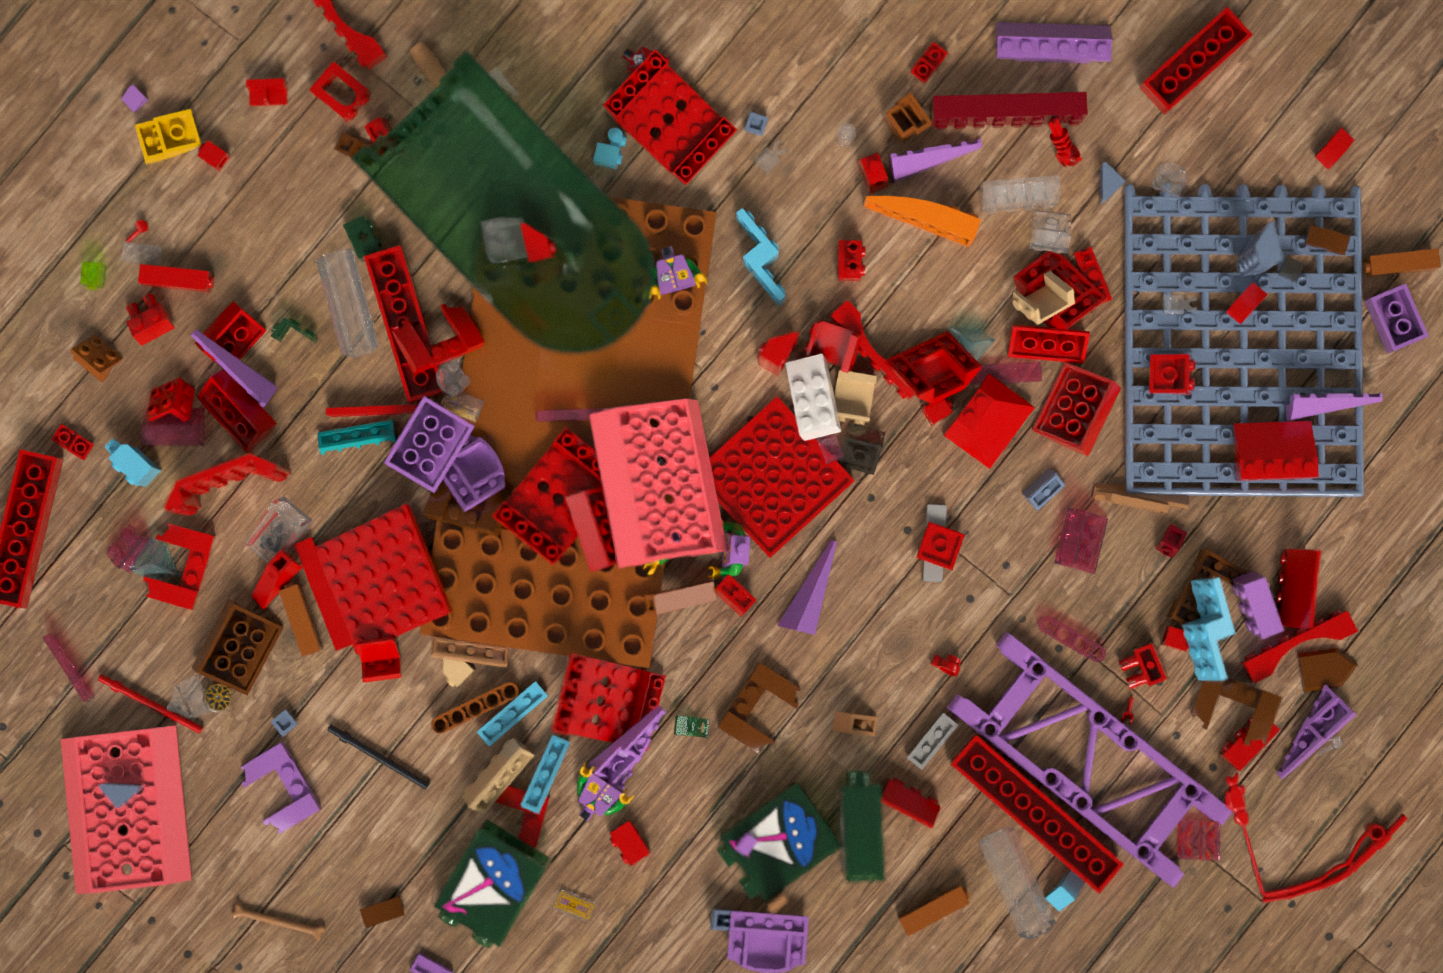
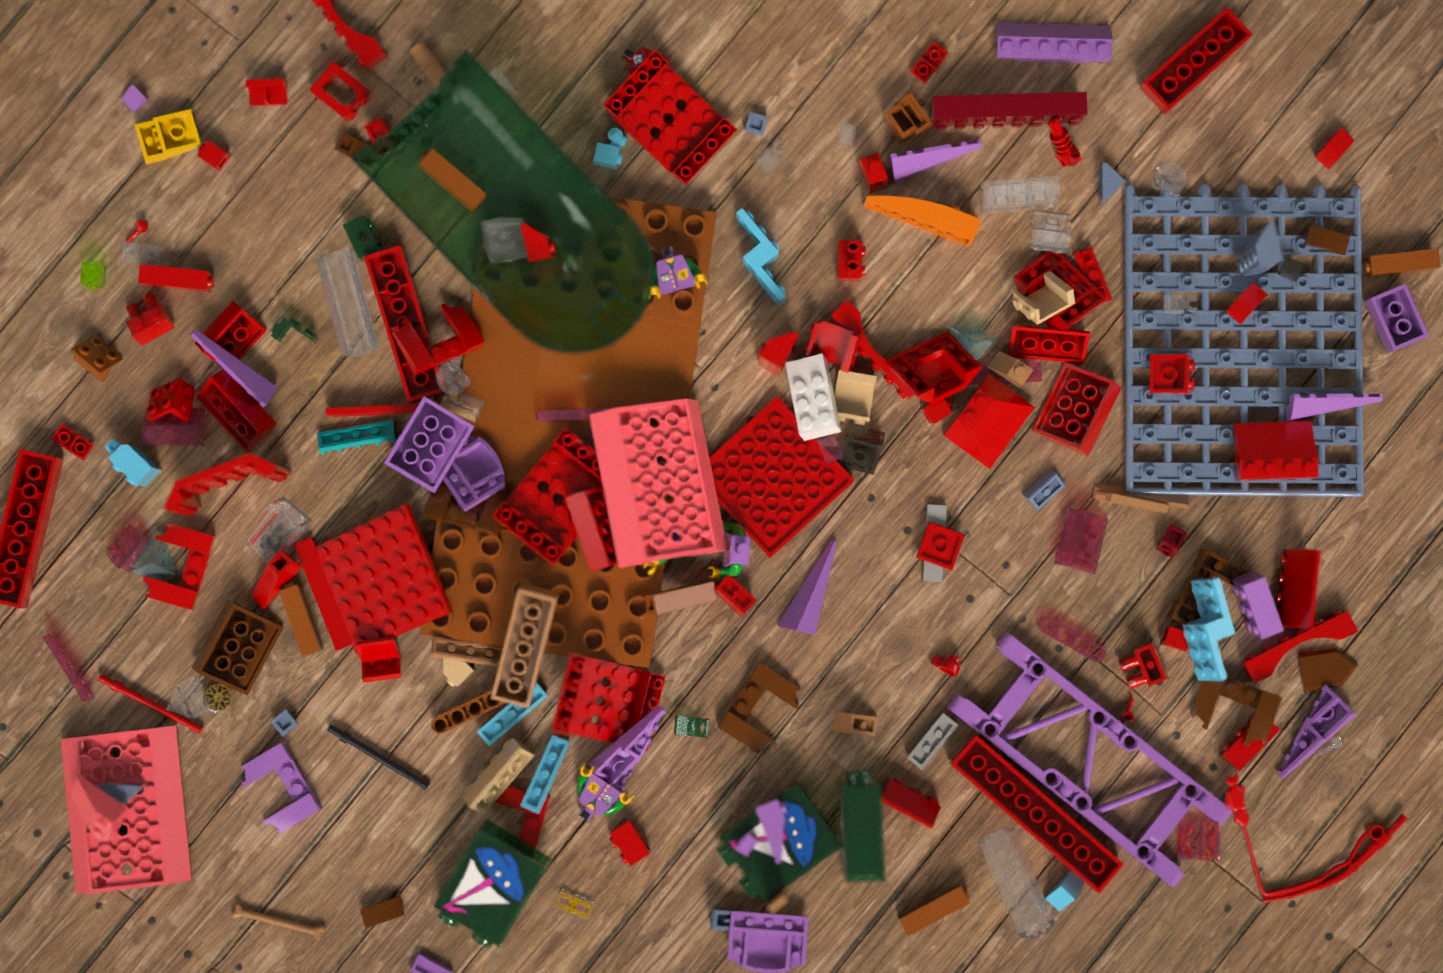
none -> coral slope [71,775,127,843]
none -> dark orange brick [419,149,486,213]
none -> medium nougat brick [491,583,559,709]
none -> medium lavender slope [755,798,786,864]
none -> medium nougat slope [988,351,1033,388]

